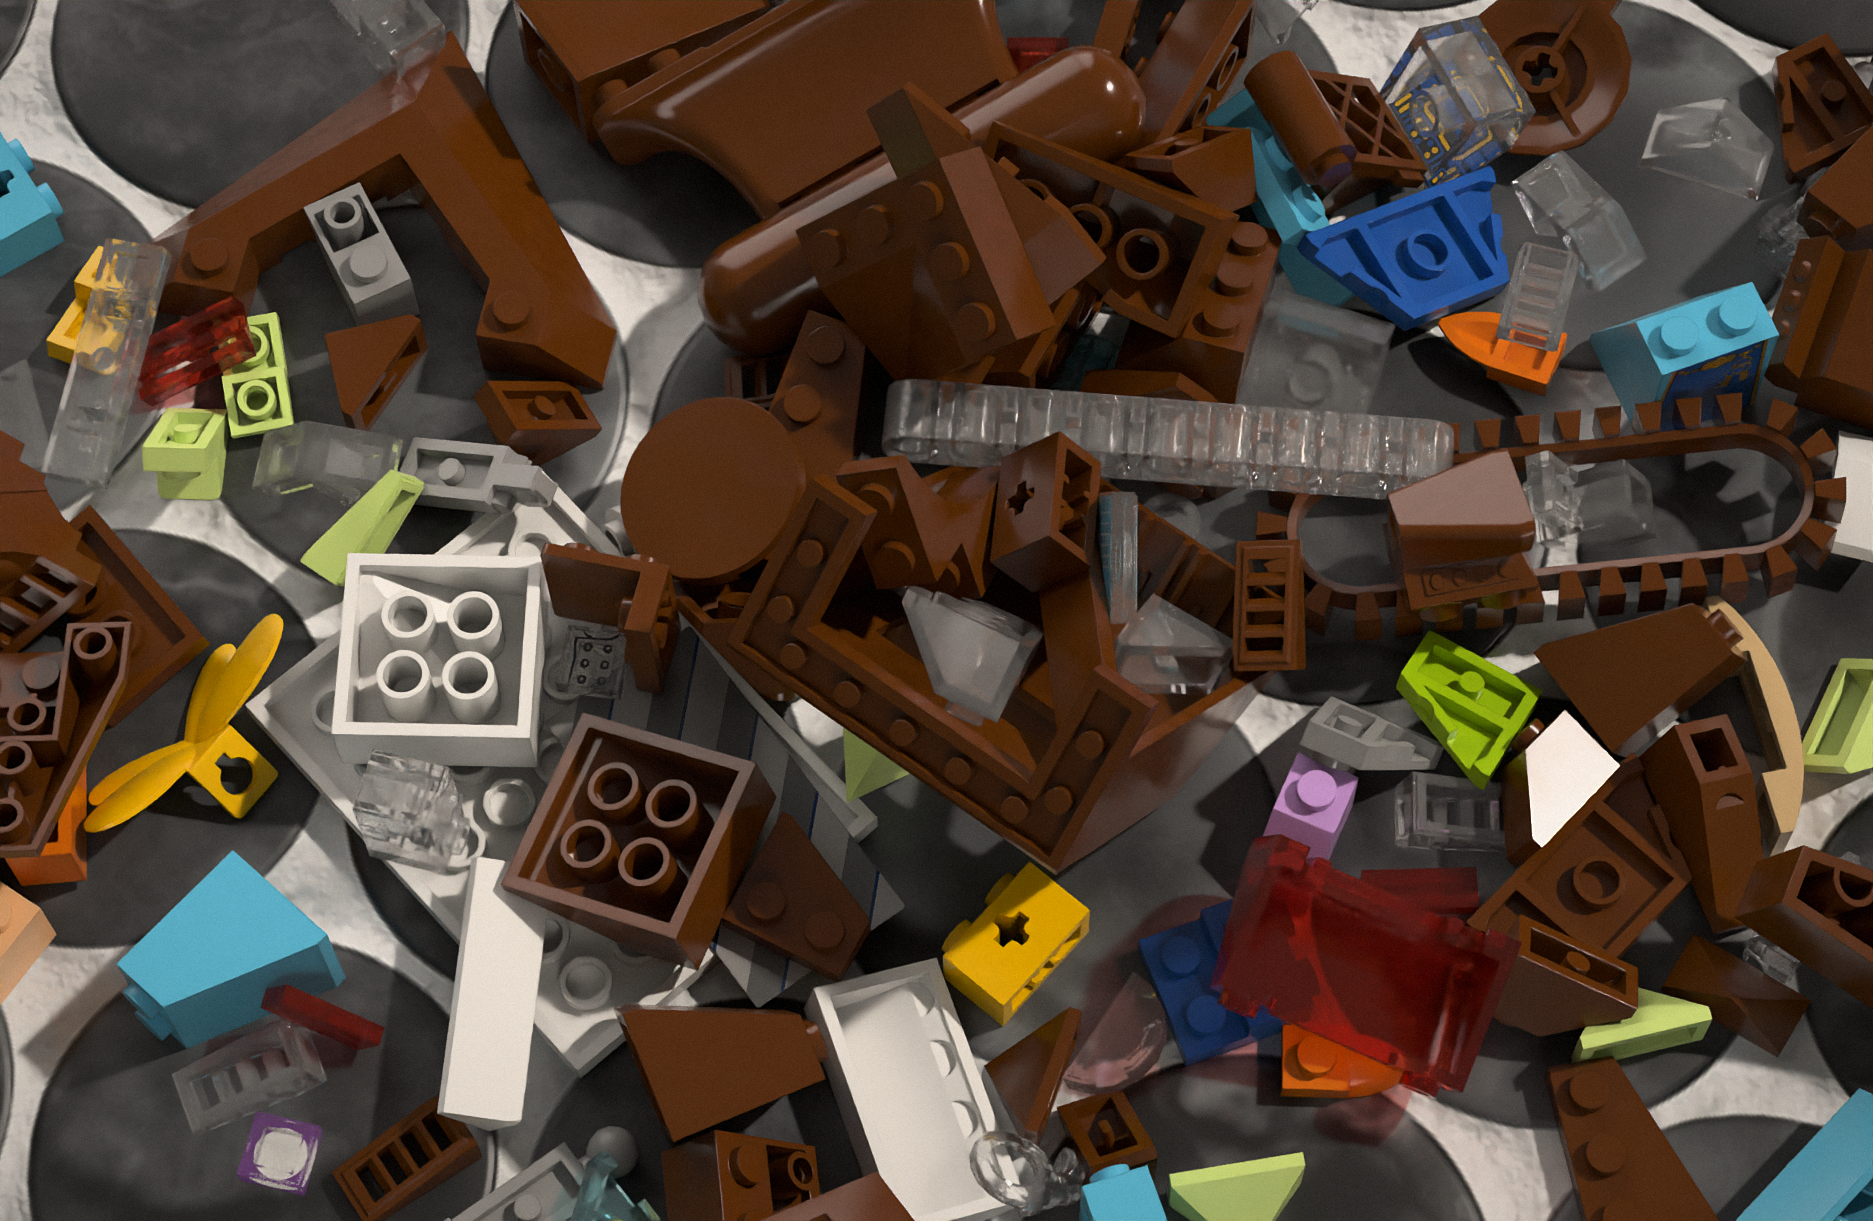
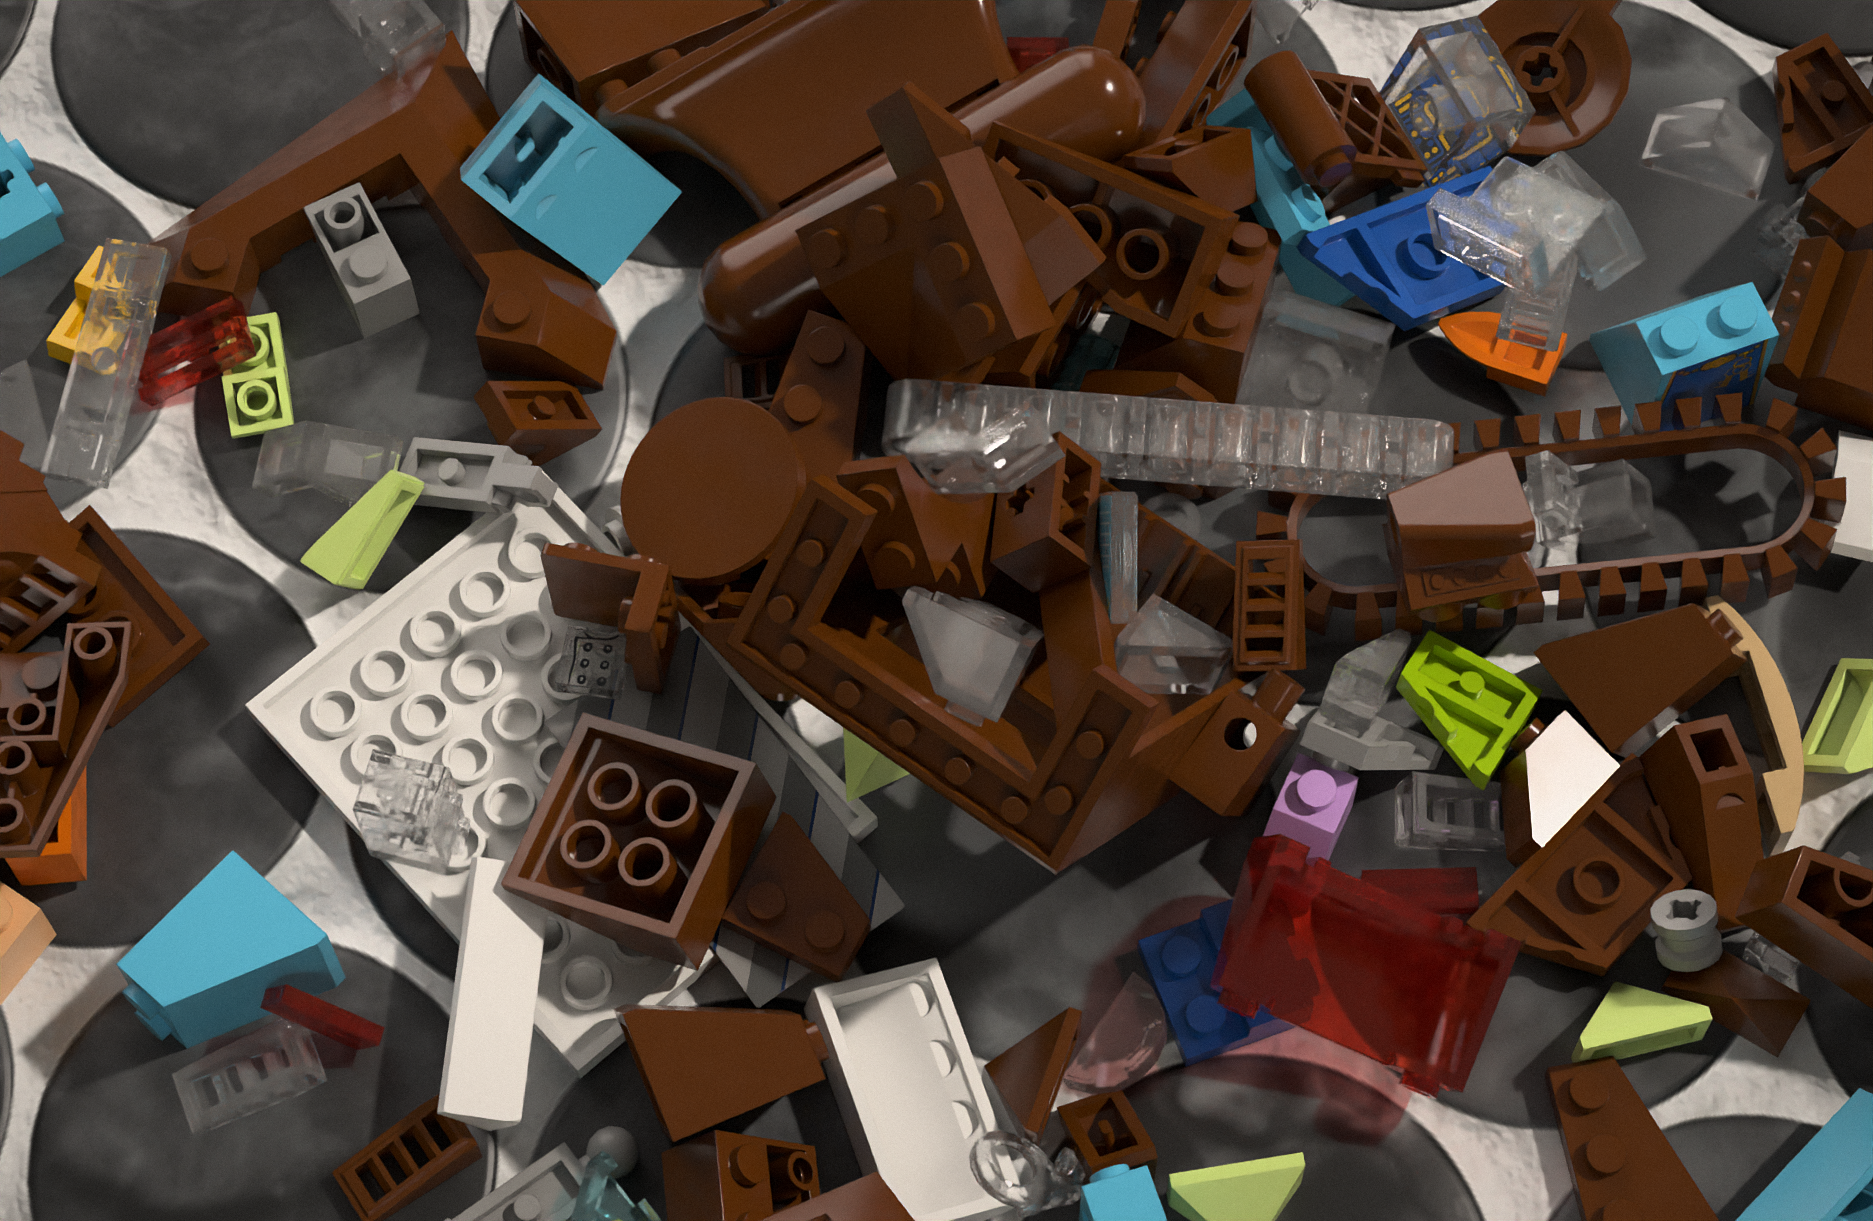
yellow piece [83,614,283,833] -> none
yellowish green slope [142,408,229,500] -> none
clear tile [237,1111,324,1196] -> none
reddish brown slope [324,314,428,444] -> none
white slope [331,553,549,767] -> none
yellow brick [942,861,1090,1026] -> none
orange plate [1281,1025,1415,1099] -> none
reddish brown slope [1479,914,1638,1037] -> none
none -> medium azure slope [460,73,682,286]
none -> clear slope [903,400,1066,494]
none -> reddish brown torso [1169,668,1305,816]
none -> clear slope [1319,628,1412,733]
none -> clear bracket [1426,156,1606,300]
none -> light grey wheel [1650,889,1723,972]

